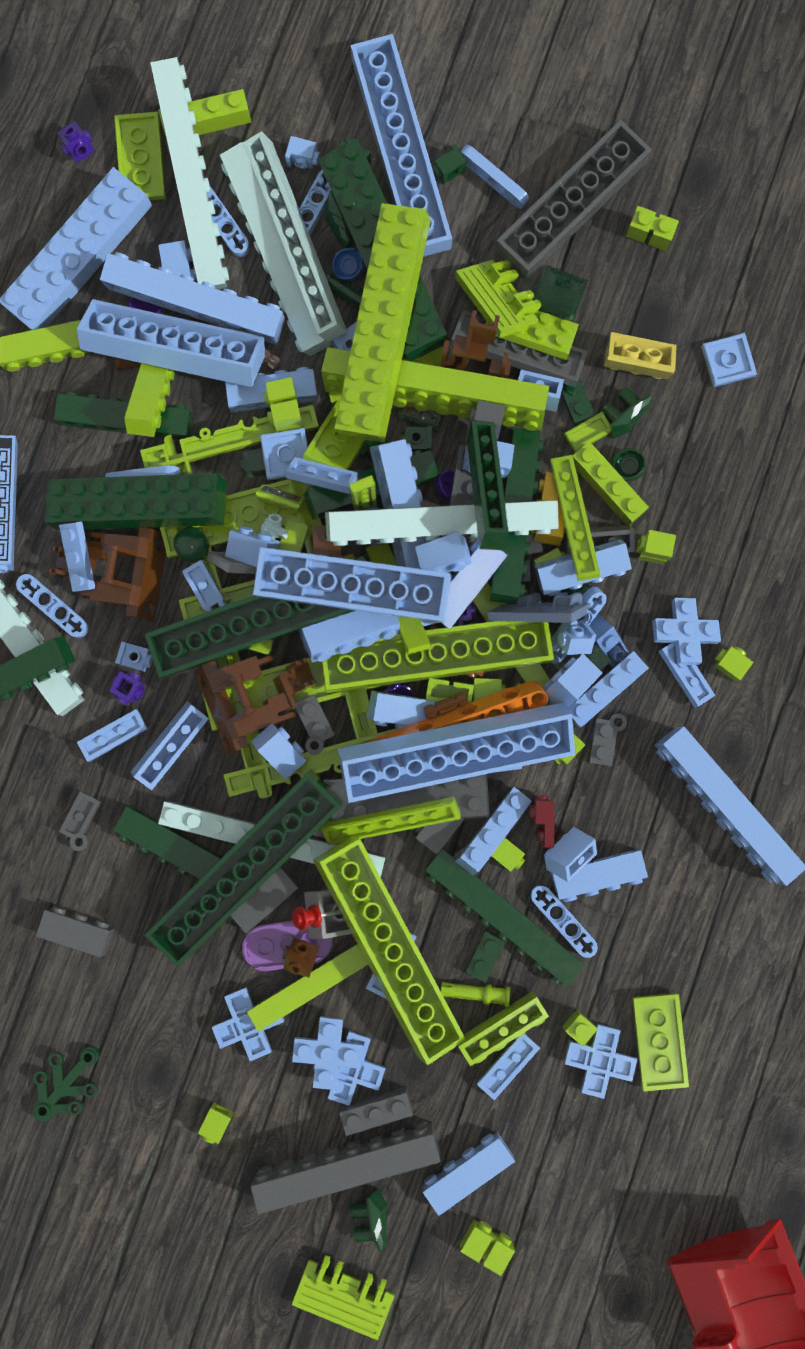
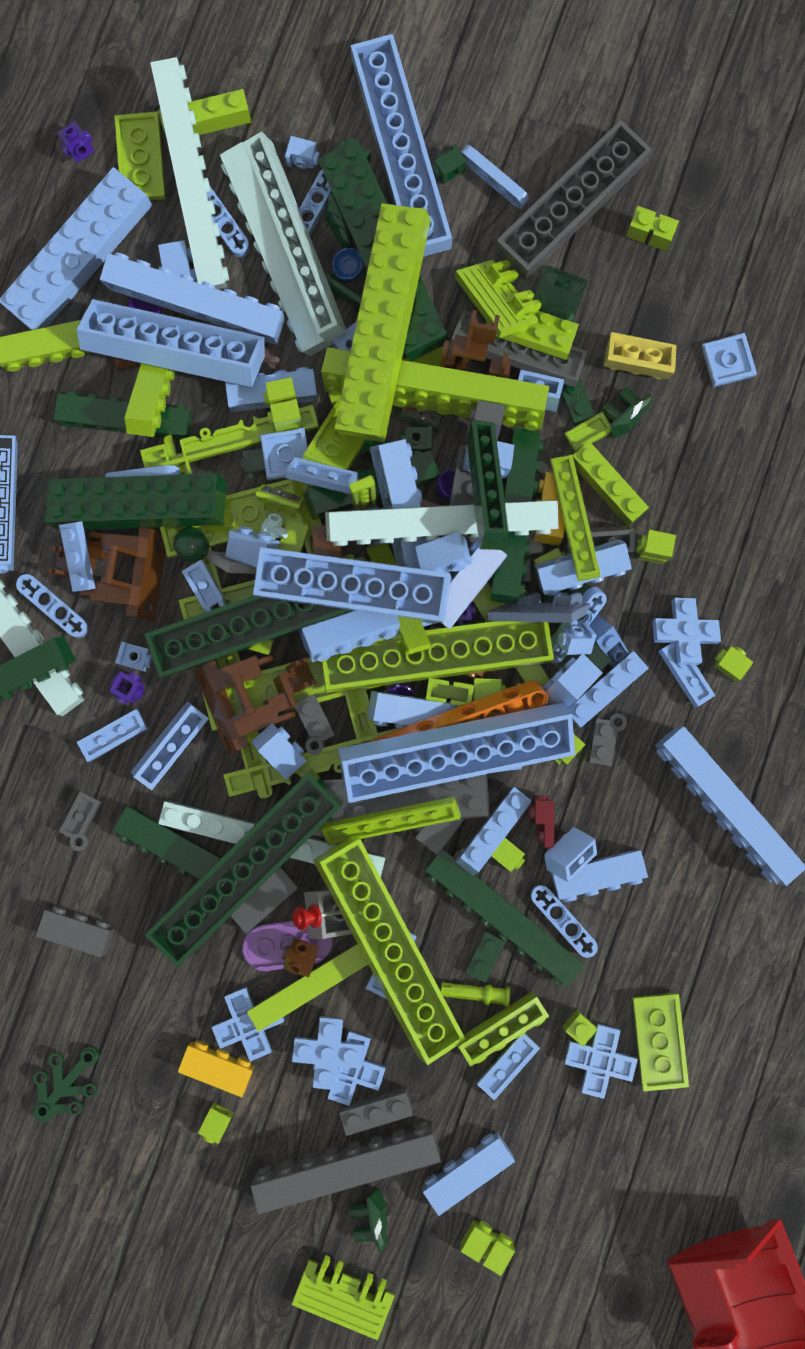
reddish brown axle [423,693,468,719] -> none
dark green hair [612,448,646,482] -> none
none -> yellow brick [178,1040,255,1097]

